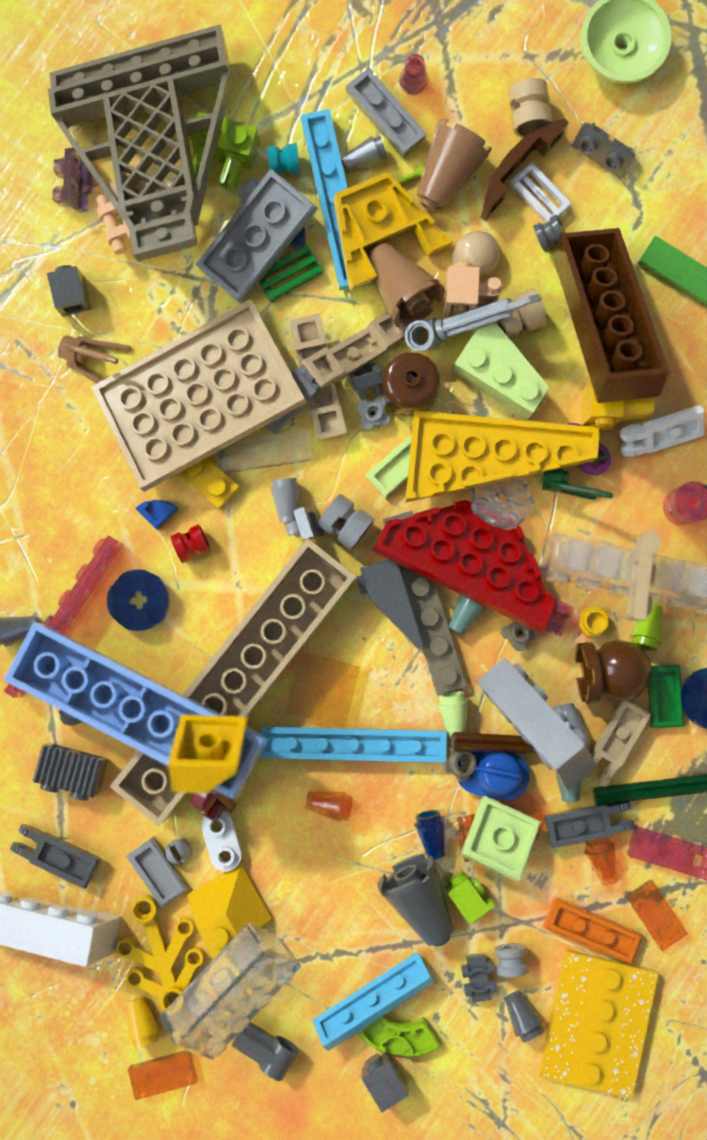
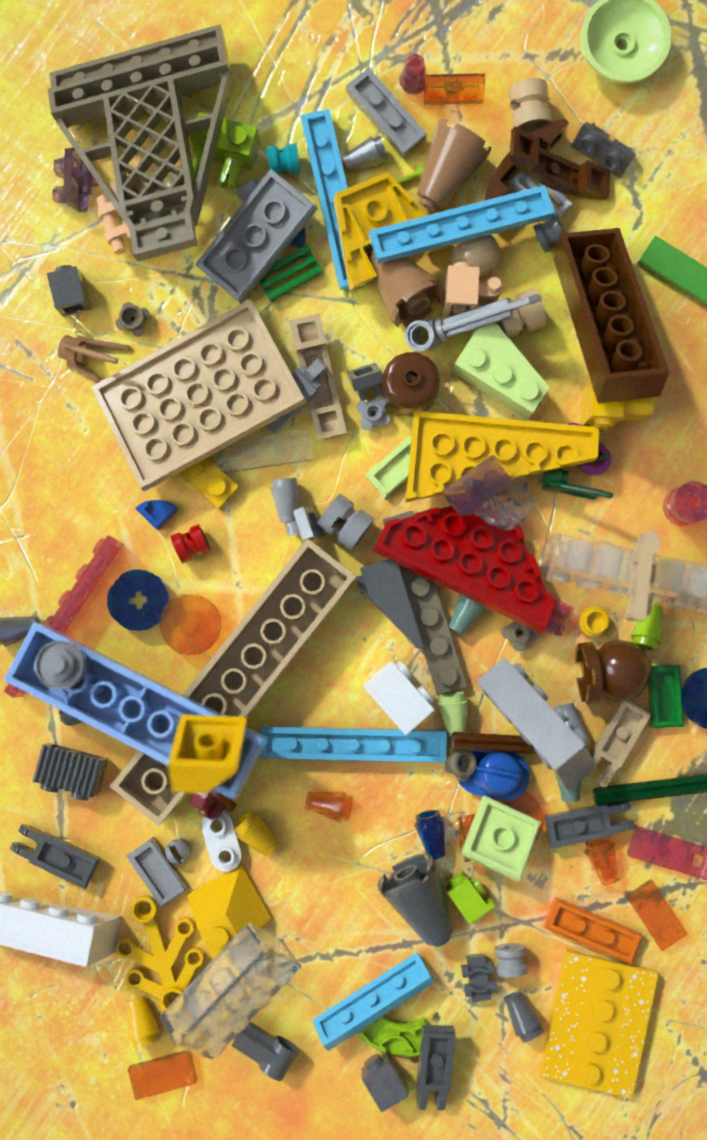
clear yellow tile [286,652,360,727] -> none
tan slope [302,312,406,387] -> none
white hinge [620,405,705,457] -> none
none -> light grey plate [35,640,86,689]
none -> dark tan plate [116,302,151,337]
none -> clear orange tile [159,594,222,655]
none -> yellow cone [233,810,279,857]
none -> white brick [363,661,434,735]
none -> medium azure plate [369,185,555,264]
none -> dark grey hinge [416,1025,456,1110]
none -> clear orange plate [423,73,486,105]
none -> slope [442,455,512,517]
none -> reddish brown slope [509,127,610,200]

